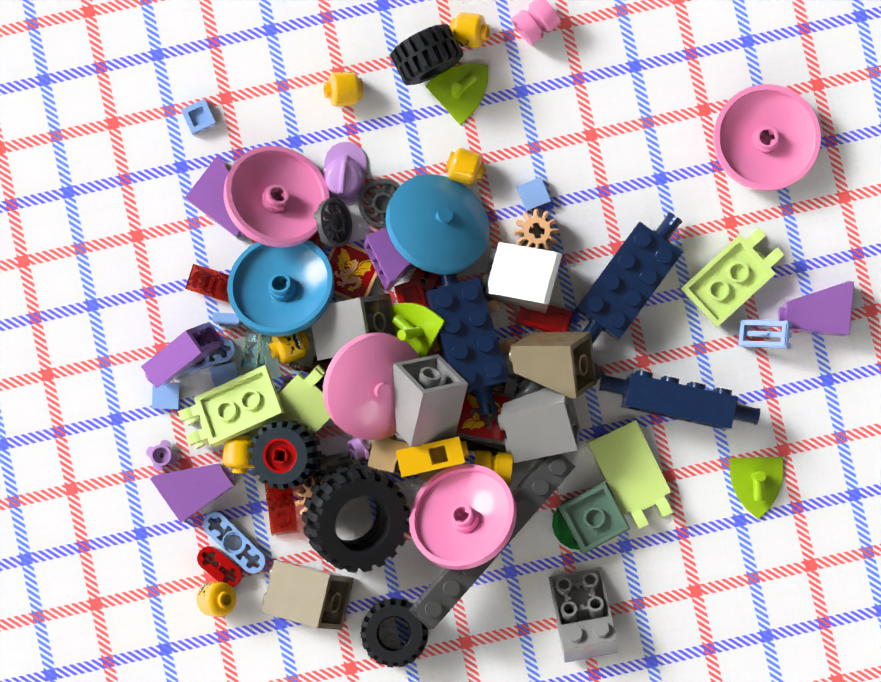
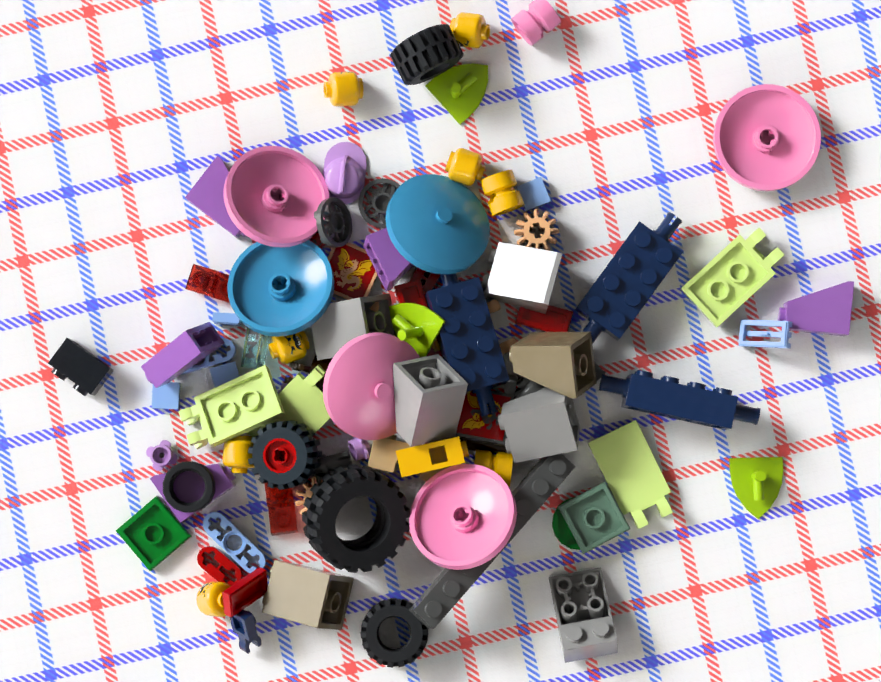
light blue tile [181,99,216,135] -> none
none -> black brick [48,338,114,396]
none -> green tile [116,496,192,571]
none -> black tyre [163,461,215,512]
none -> red tile [222,567,268,618]
none -> dark blue plate [230,609,261,654]
none -> yellow wheel [480,170,525,217]

